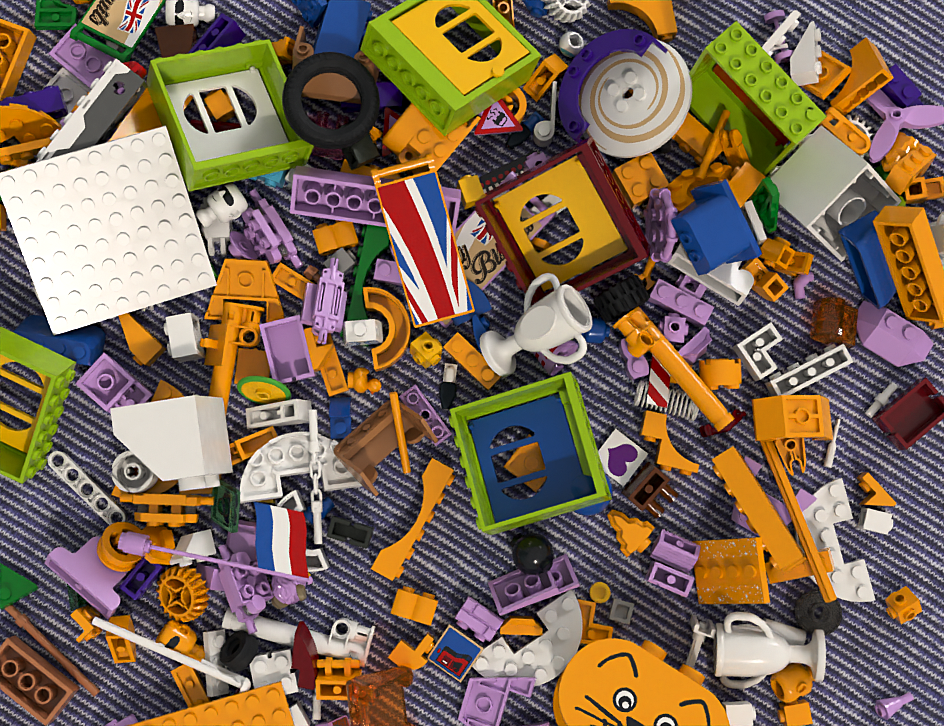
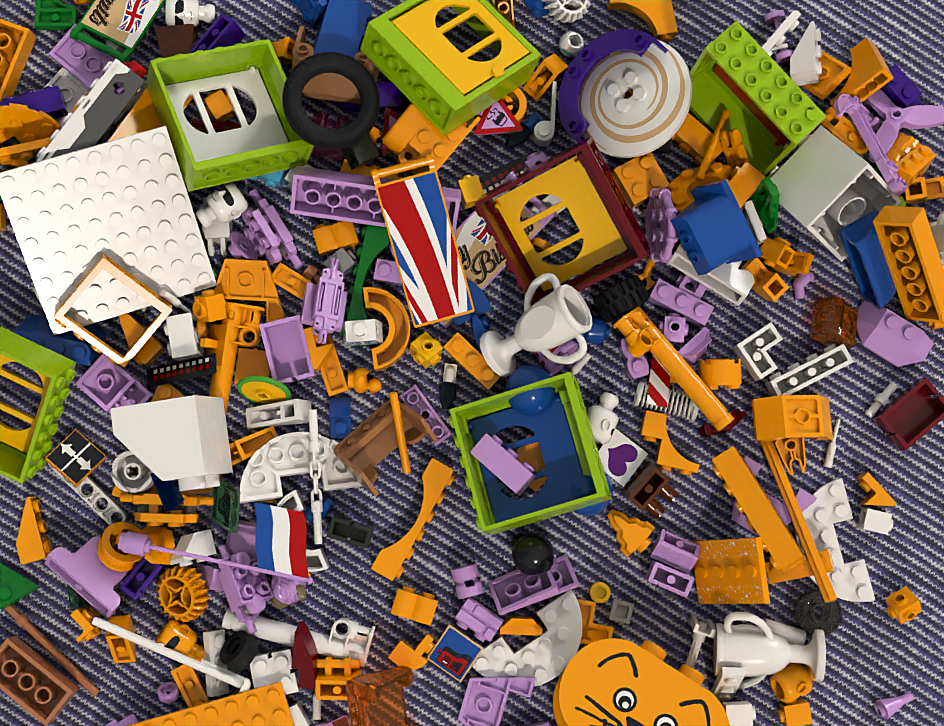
none -> light orange slope [16,496,53,565]
none -> black tile [45,429,107,487]
none -> window [54,253,173,367]
none -> black sticker [147,353,217,388]
none -> clear blue hinge [150,473,185,512]
none -> lavender tile [157,682,180,705]
none -> white piece [160,289,194,314]
none -> light orange brick [192,290,227,322]
none -> light orange tile [197,319,209,339]
none -> lavender wheel [451,563,484,599]
none -> lavender brick [470,433,537,495]
none -> blue piece [505,365,555,415]
none -> white piece [570,352,591,375]
none -> white piece [587,392,619,445]
none -> white plate [711,667,745,701]
none -> lavender piece [833,94,908,196]

